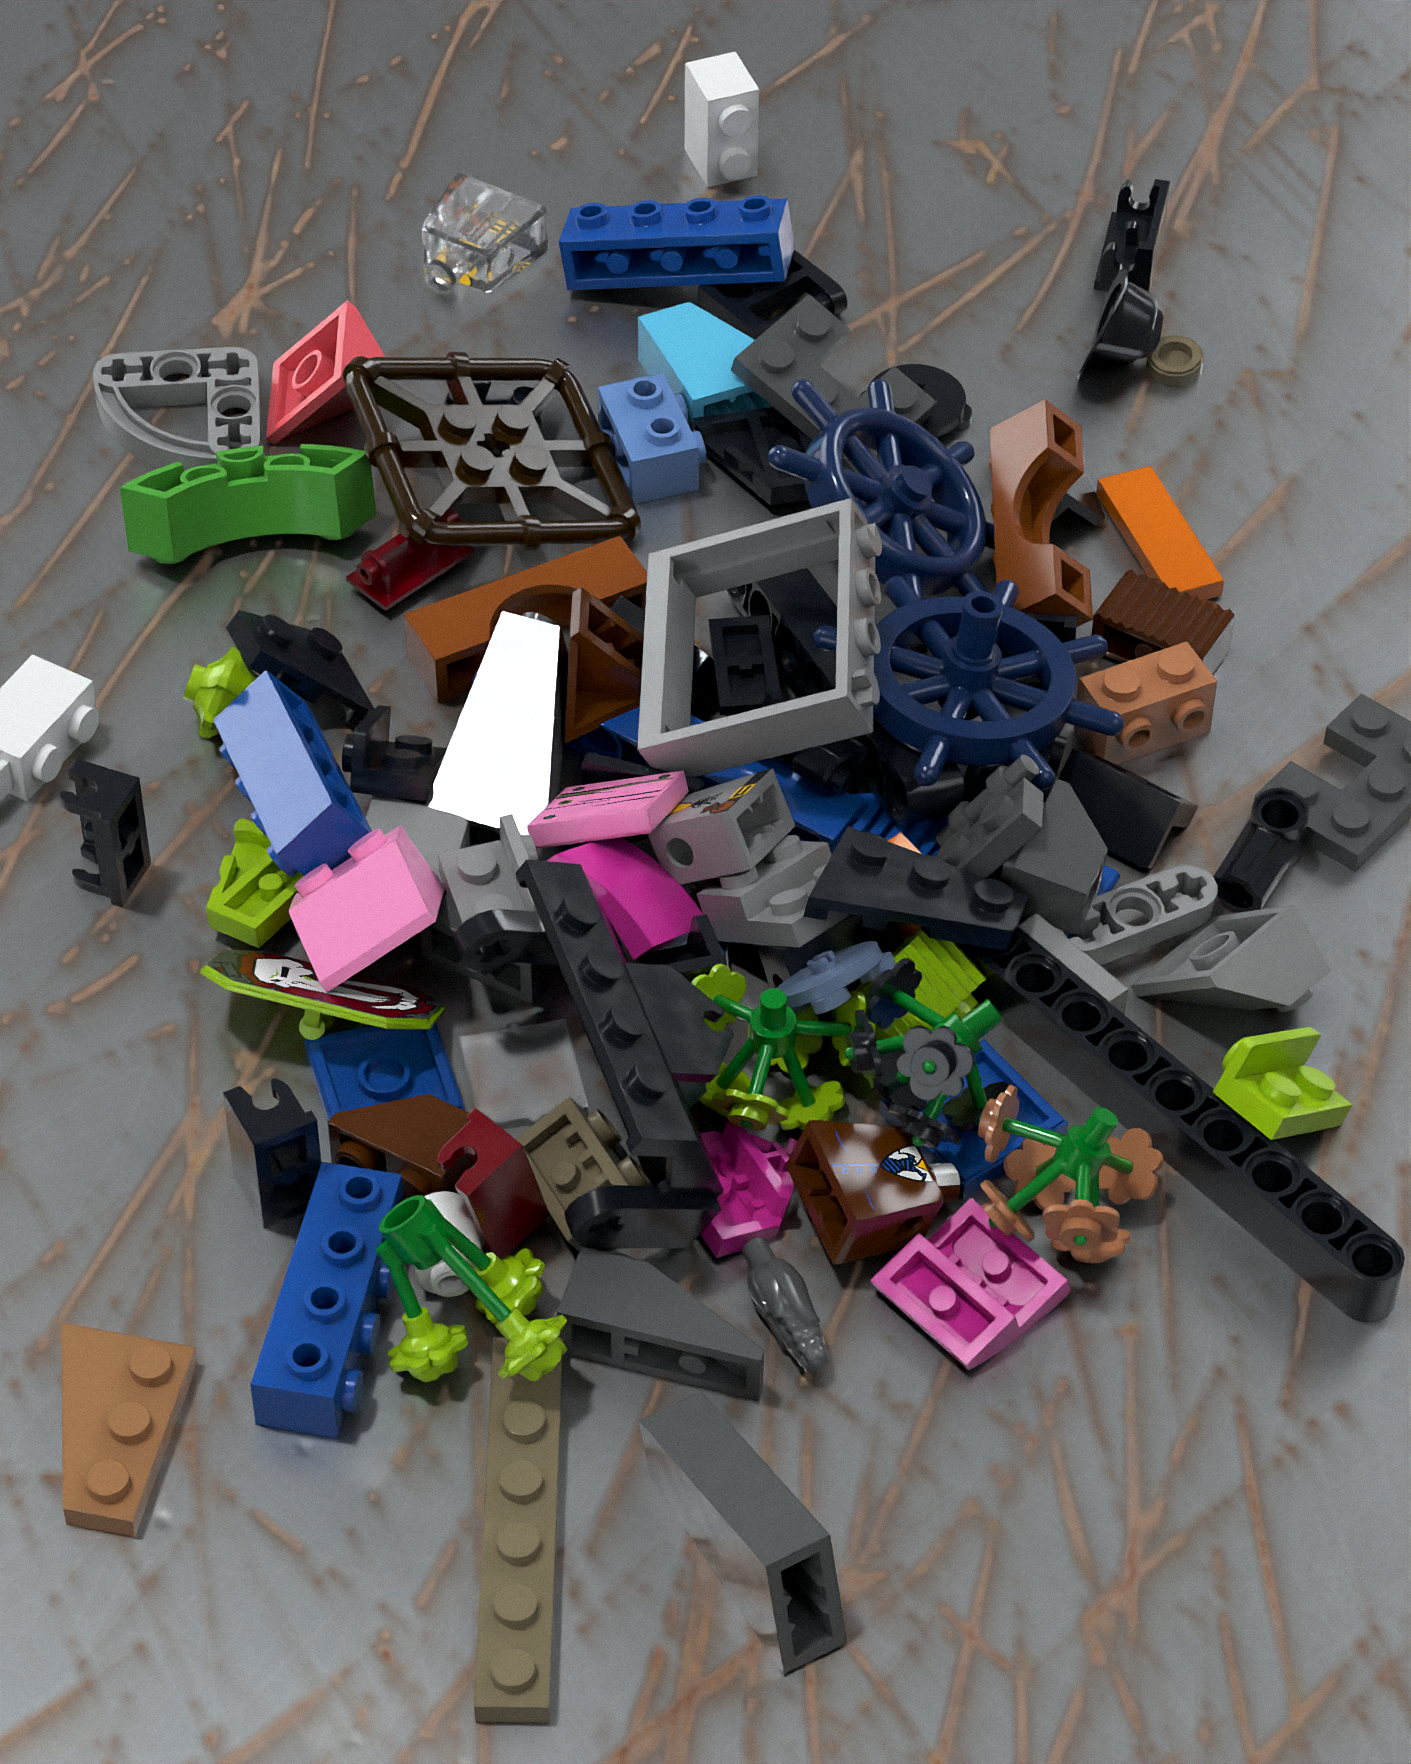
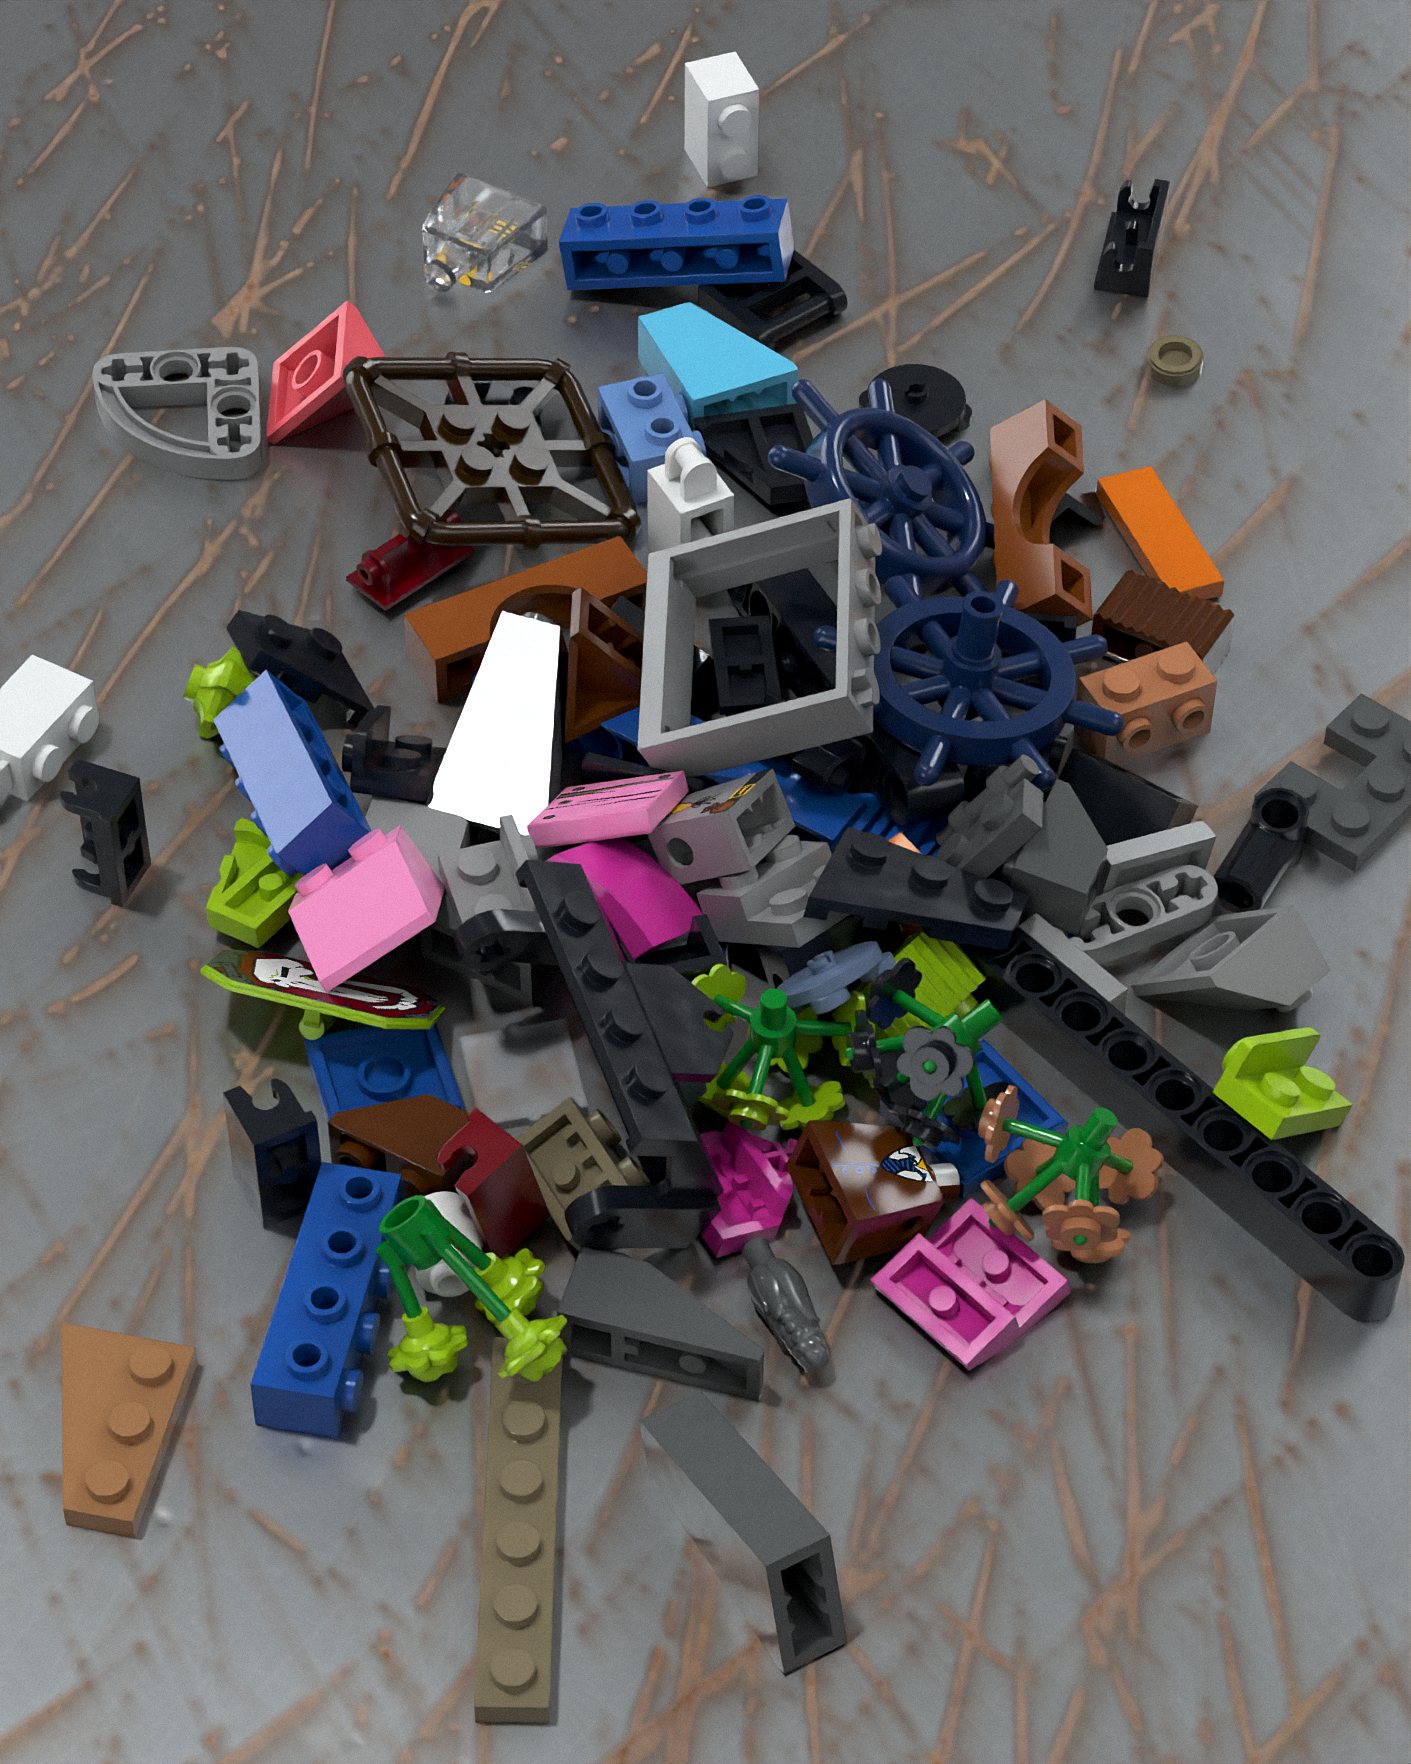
bright green brick [120,444,377,564] -> none
dark grey plate [731,294,937,473] -> none
black piece [1075,267,1164,381] -> none
none -> white brick [647,437,734,554]
none -> light grey tile [1096,820,1217,896]

